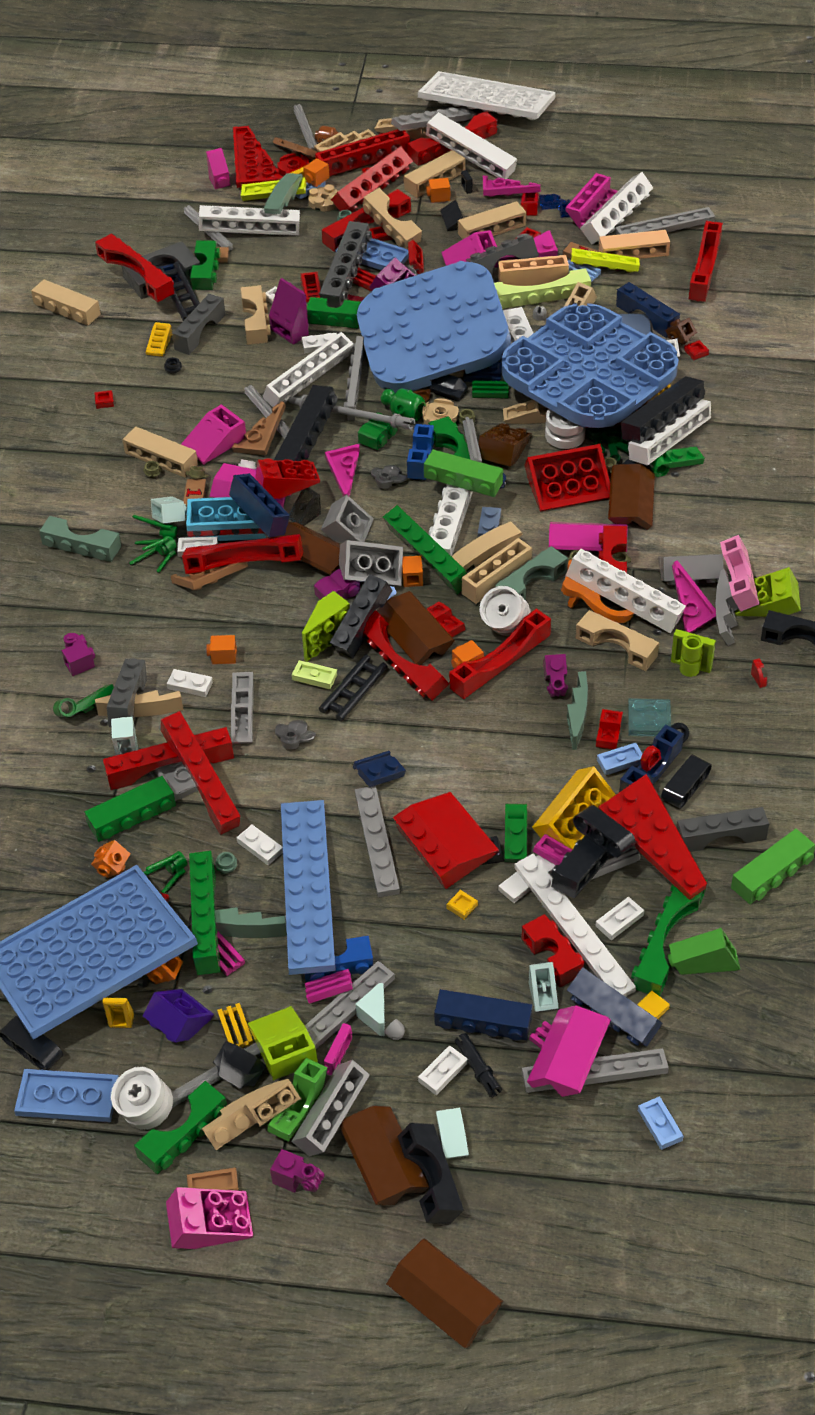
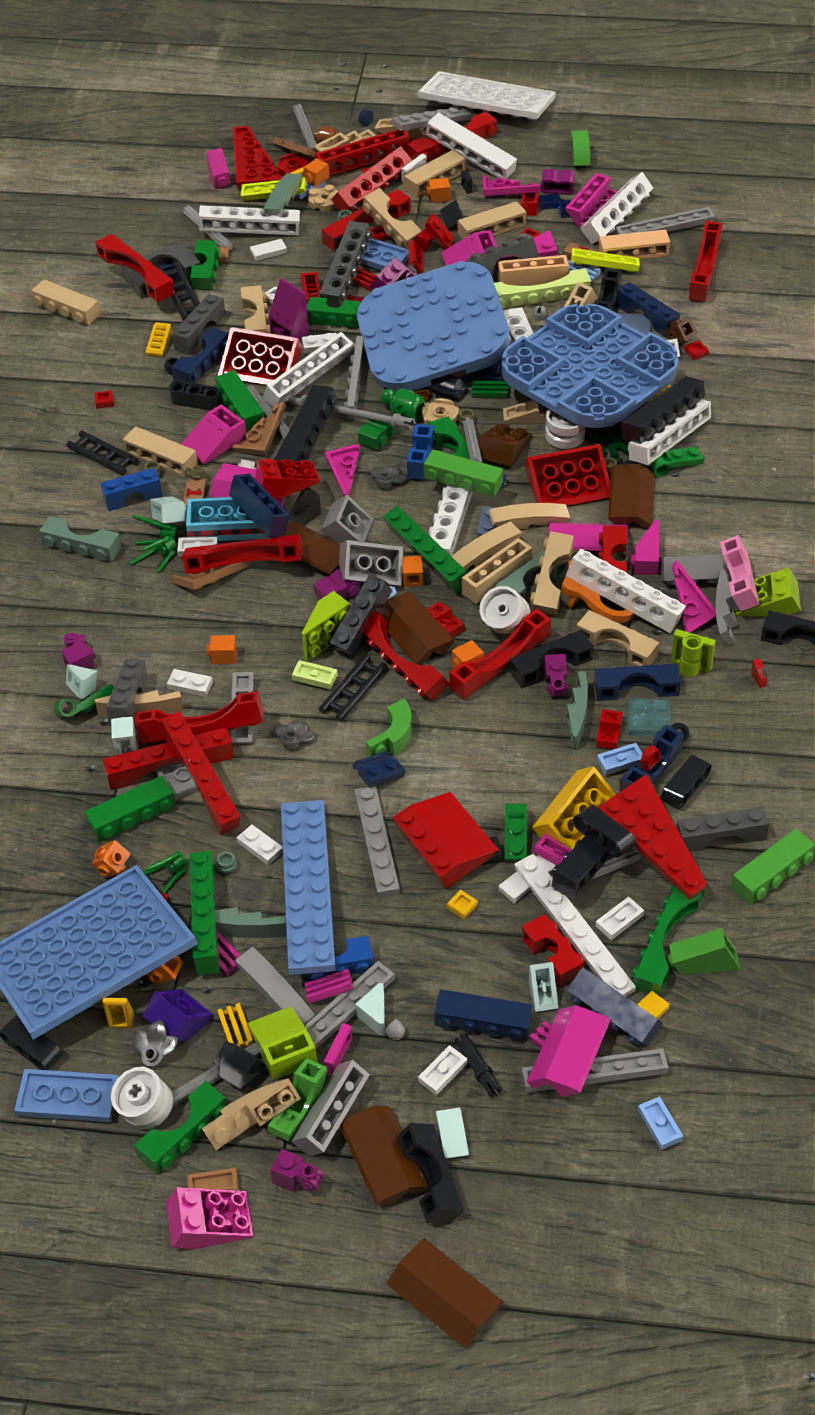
none -> black bar [66,430,139,475]
none -> light aqua slope [66,665,97,699]
none -> blue arch [100,468,163,511]
none -> red arch [134,691,264,744]
none -> flat silver plate [134,1020,178,1067]
none -> black beam [169,381,221,411]
none -> dark blue arch [171,327,229,383]
none -> green brick [214,370,264,432]
none -> red slope [218,327,303,386]
none -> light grey slope [235,947,316,1026]
none -> white tile [250,239,287,261]
none -> dark blue tile [358,109,373,126]
none -> bright green arch [366,698,412,757]
none -> white tile [401,154,427,183]
none -> red slope [415,228,434,253]
none -> red plate [424,213,455,250]
none -> tan slope [489,503,570,530]
none -> black arch [510,630,593,688]
none -> tan arch [530,531,574,616]
none -> magenta brick [541,169,575,195]
none -> bright green arch [570,130,590,166]
none -> black arch [594,268,622,312]
none -> dark blue arch [594,664,681,701]
none -> dark pink slope [631,520,659,575]

